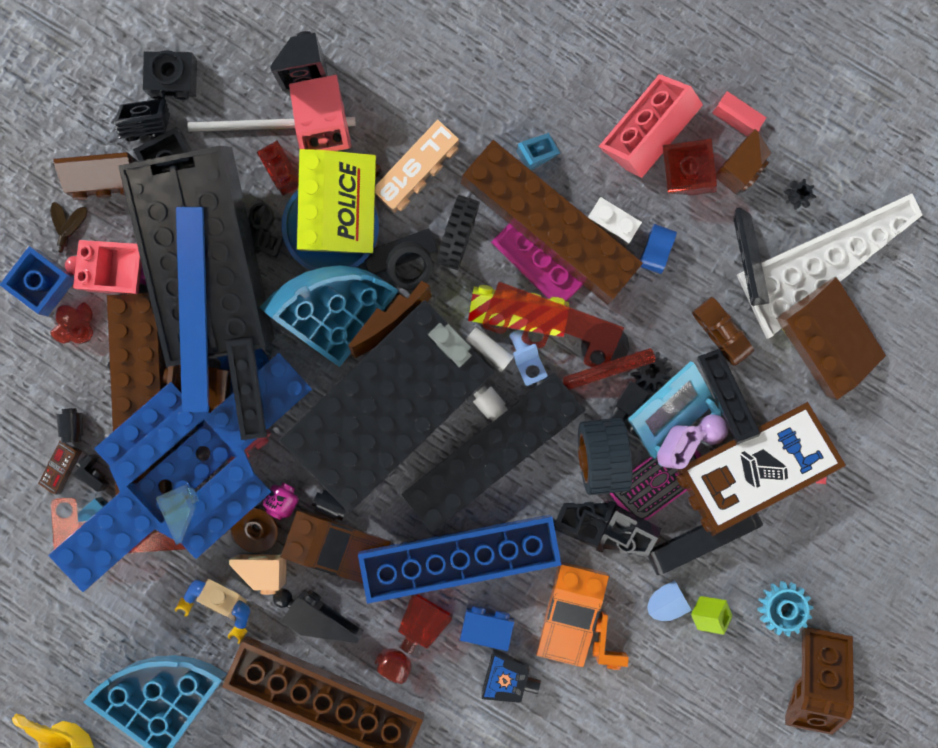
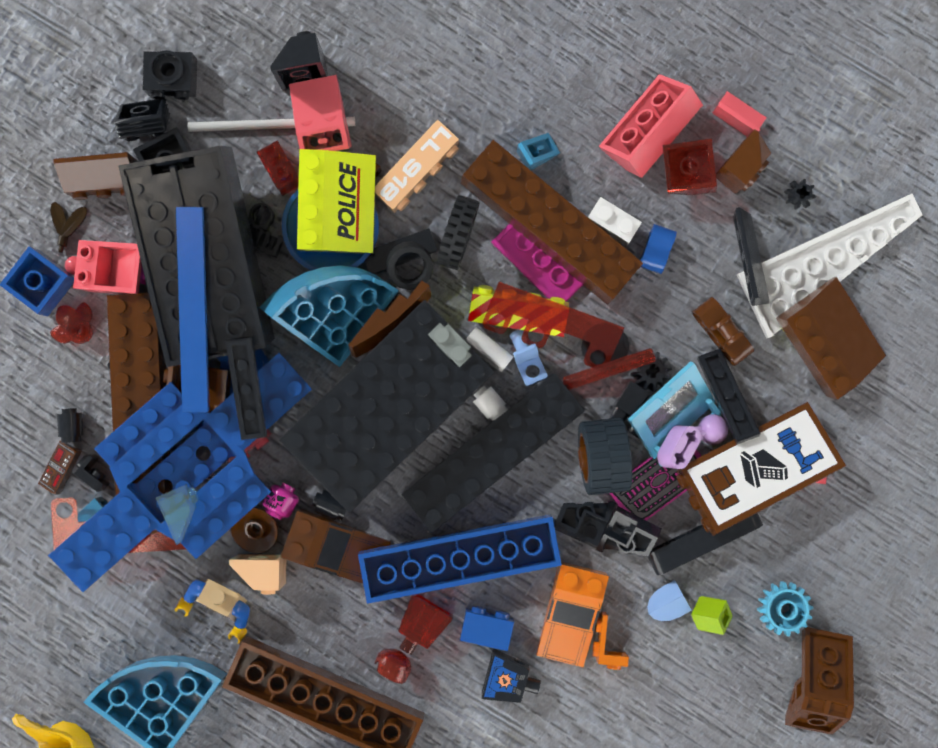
black slope [273,588,364,643] -> none

